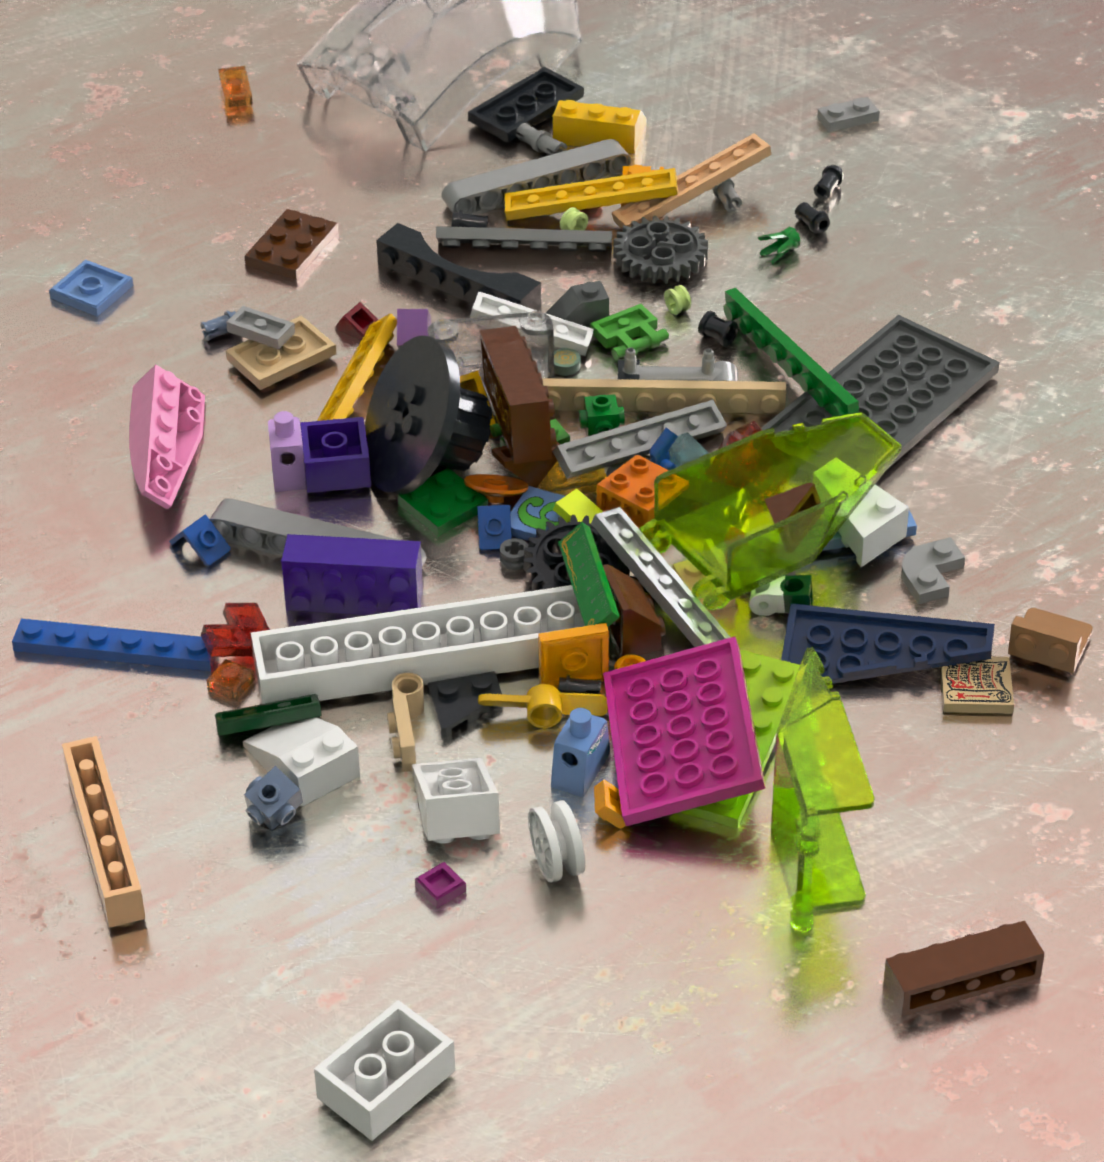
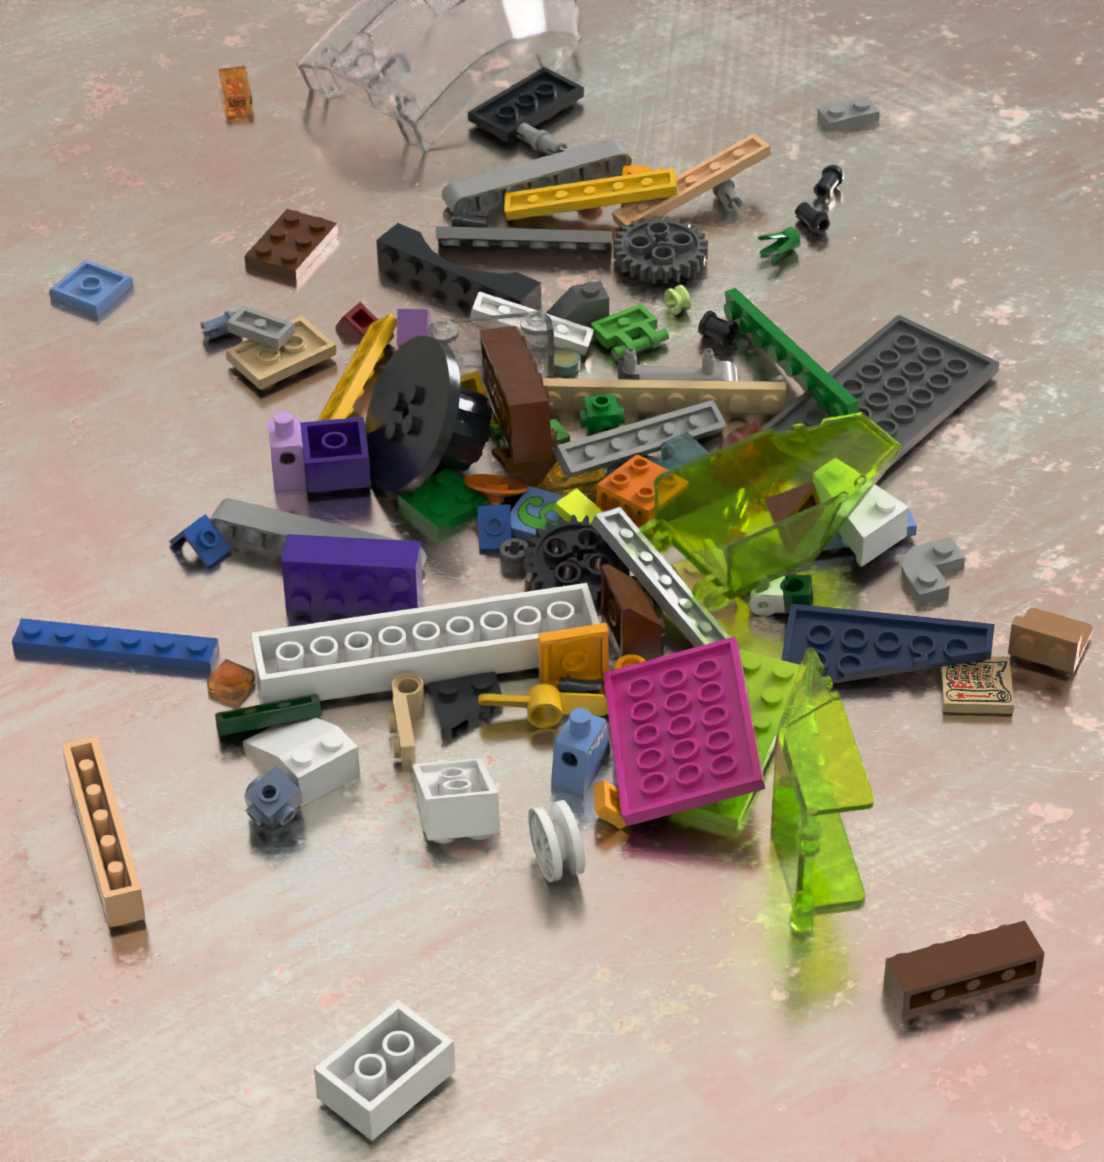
bright pink wedge [129,364,205,510] -> none
clear red plate [201,603,270,657] -> none
magenta tile [415,862,466,909] -> none
yellow slope [553,100,646,154] -> none
green tile [558,522,620,627] -> none
yellowish green bush [560,207,588,230] -> none
blue arm [650,428,679,471] -> none

